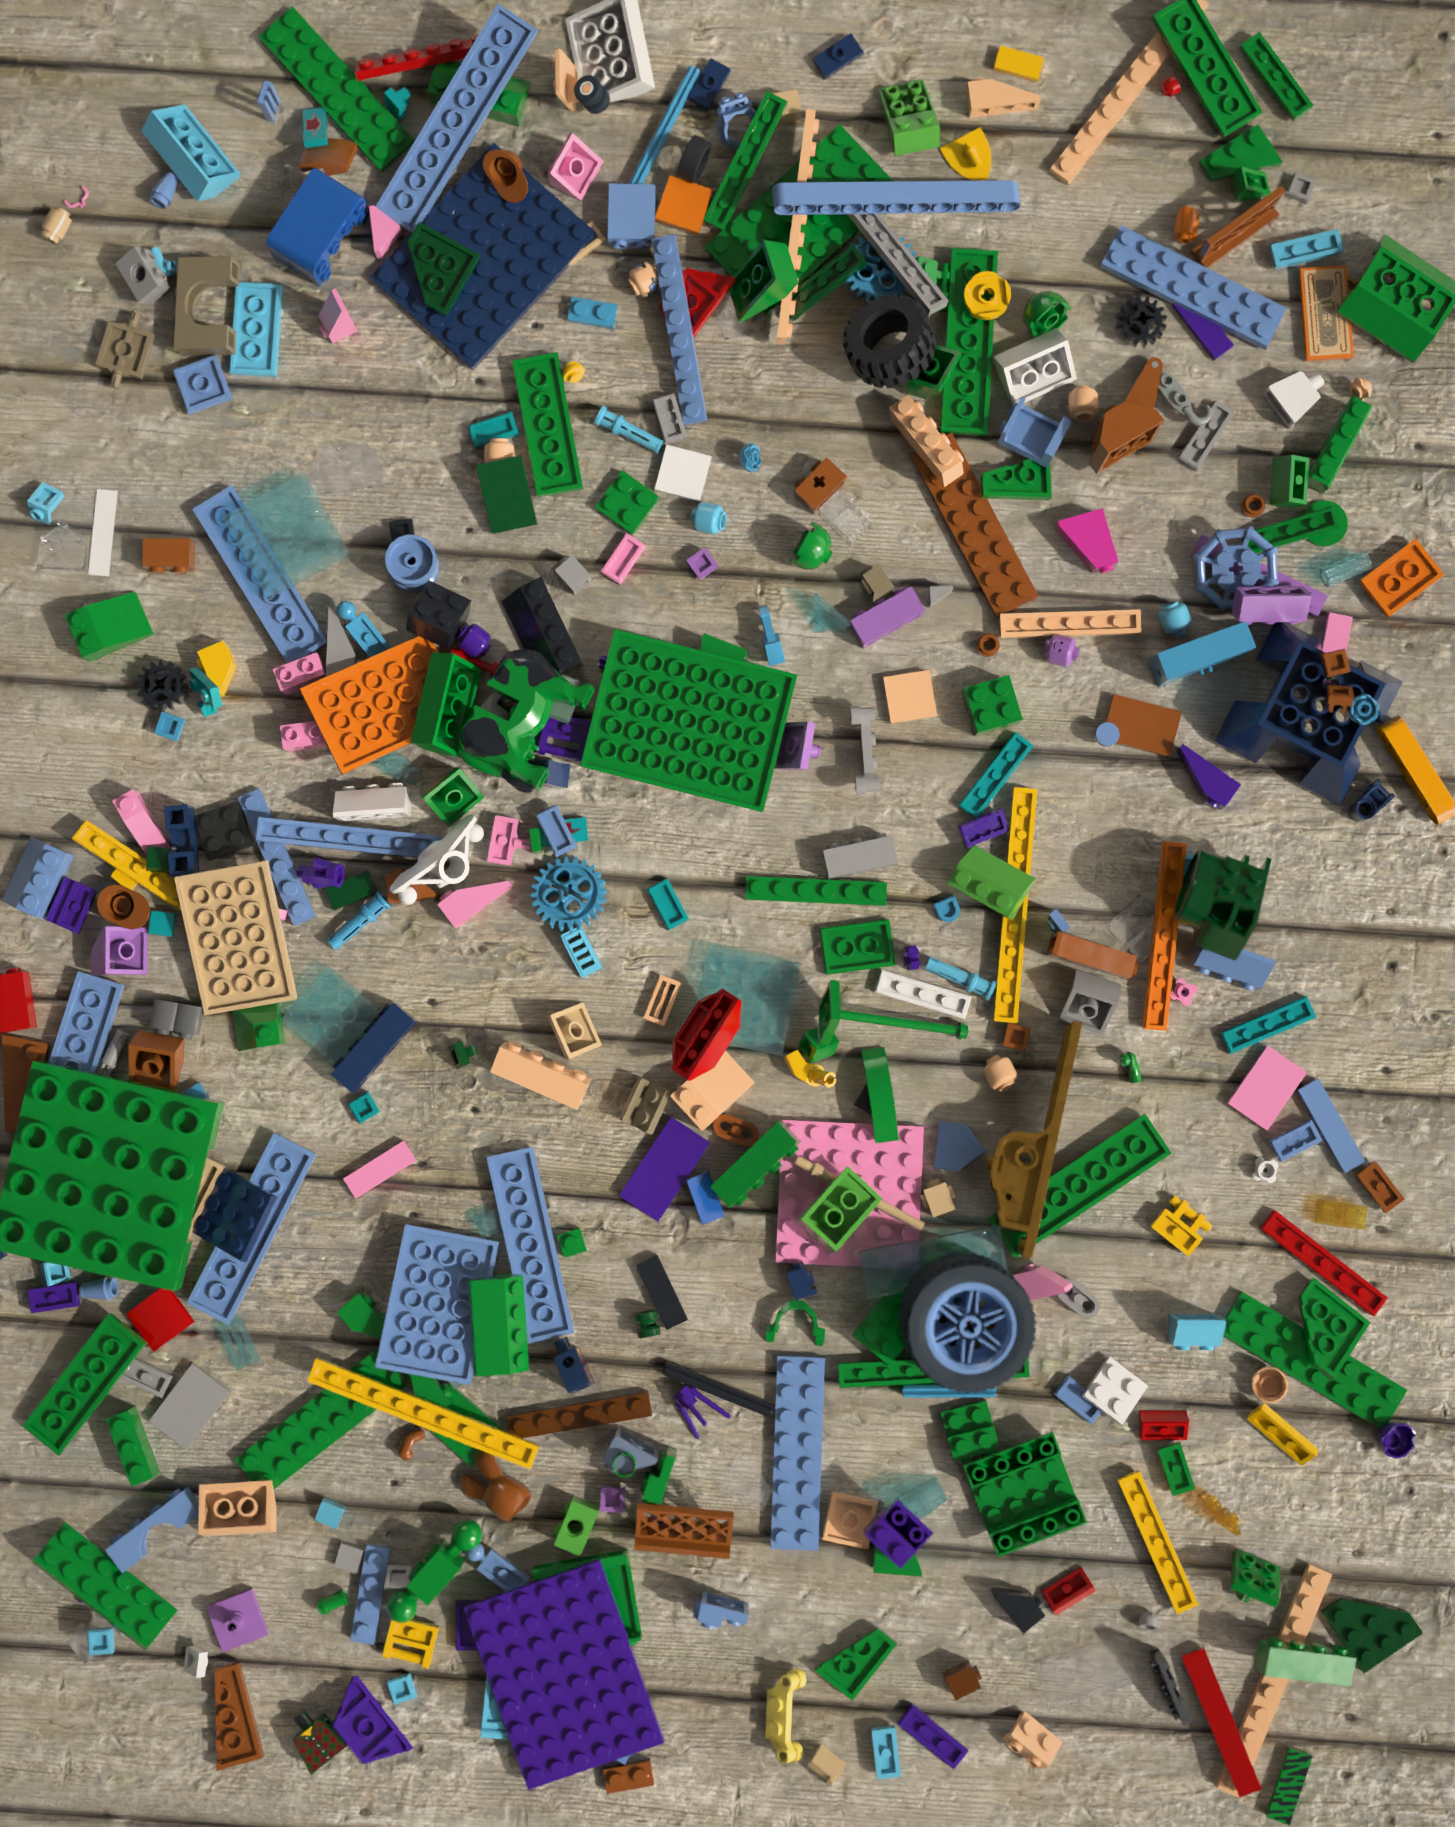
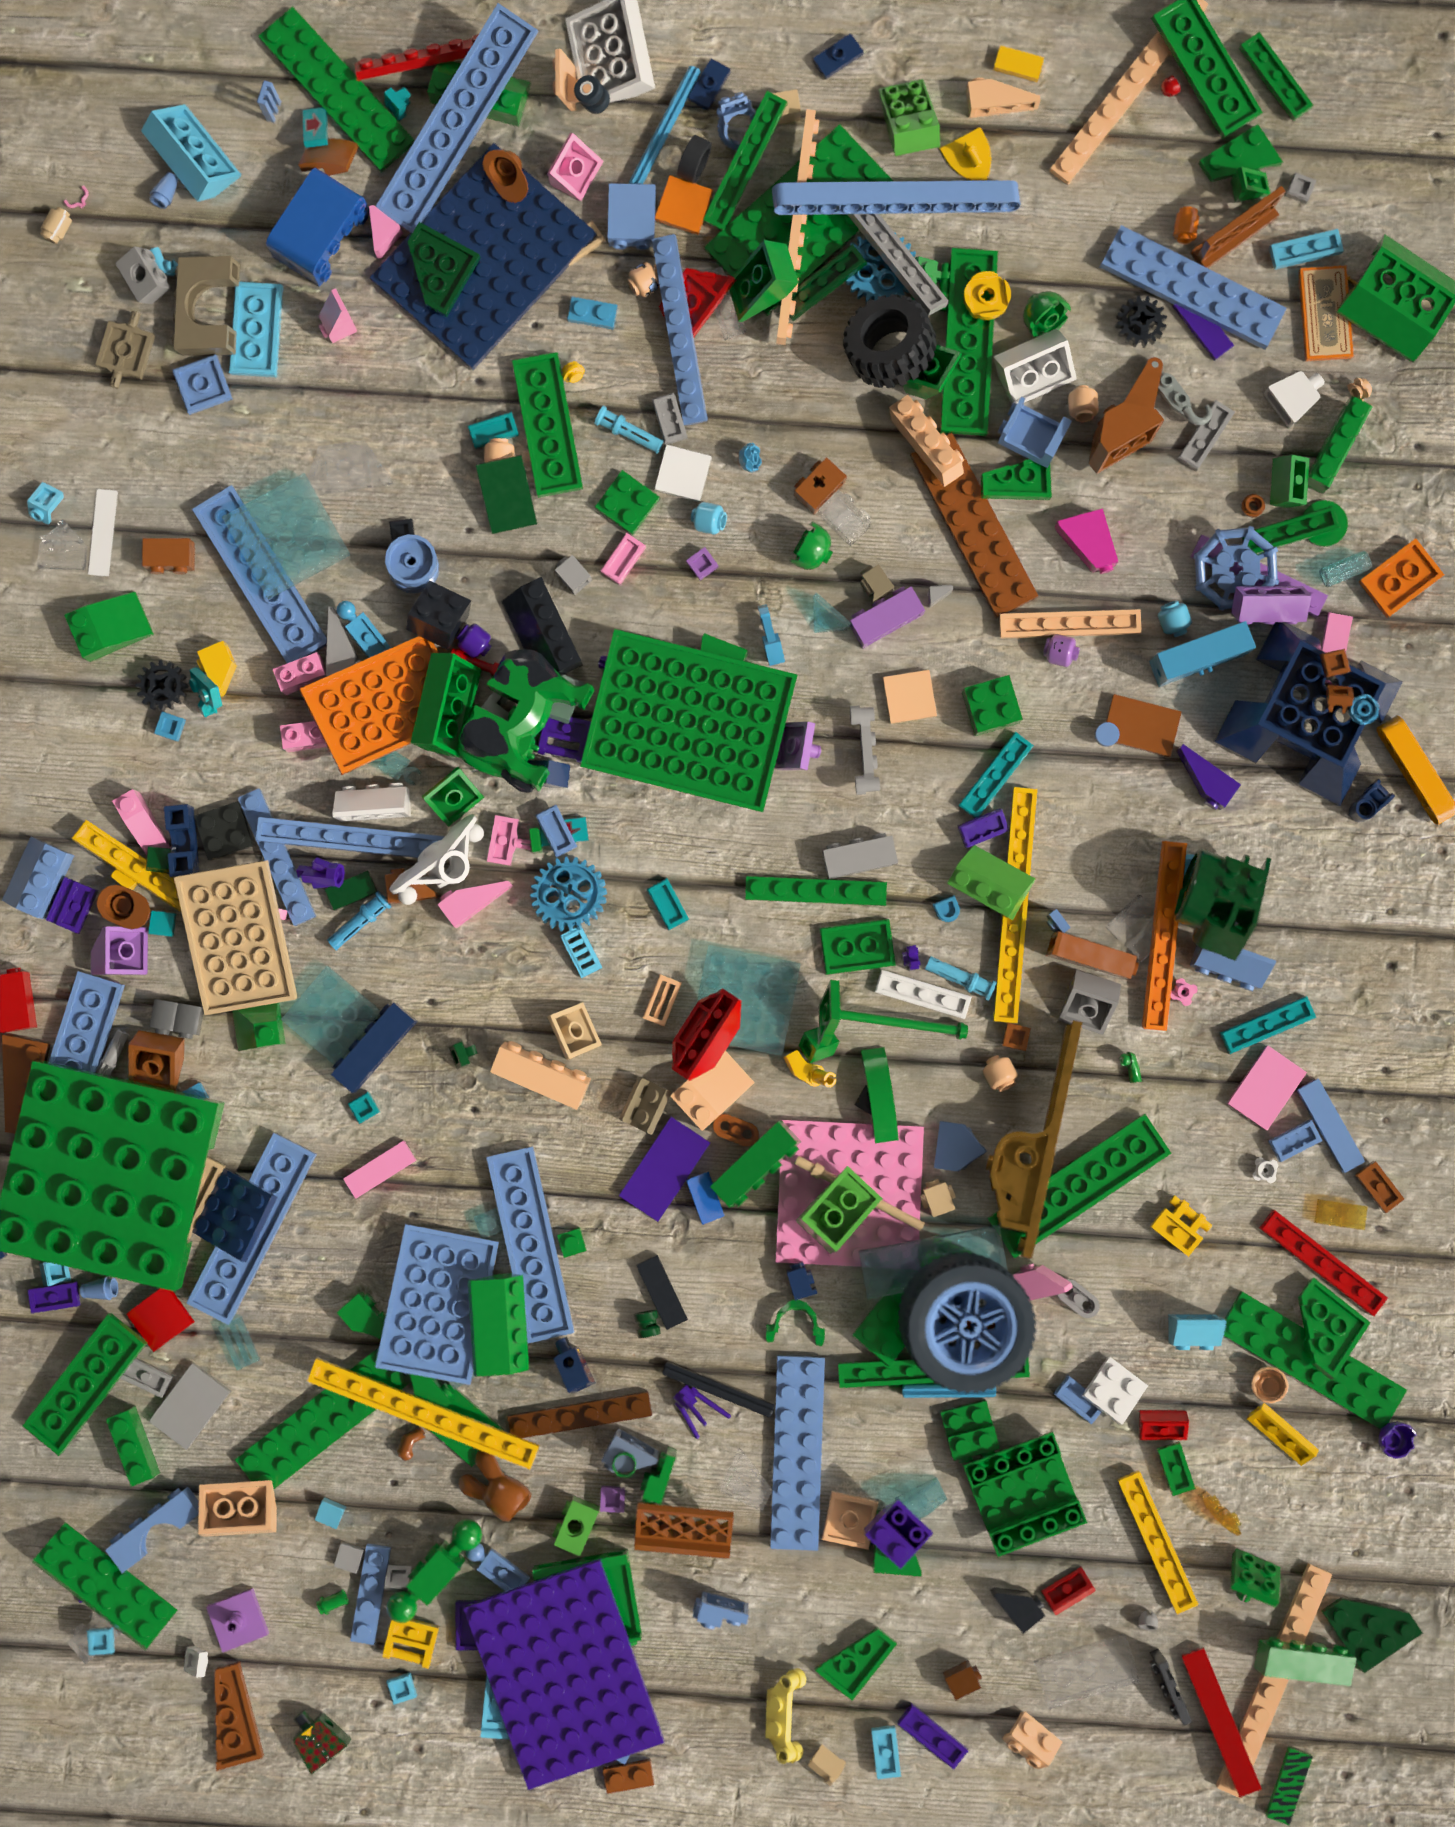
dark purple wing [331,1675,413,1765] -> none
dark orange plate [976,633,1000,657] -> none

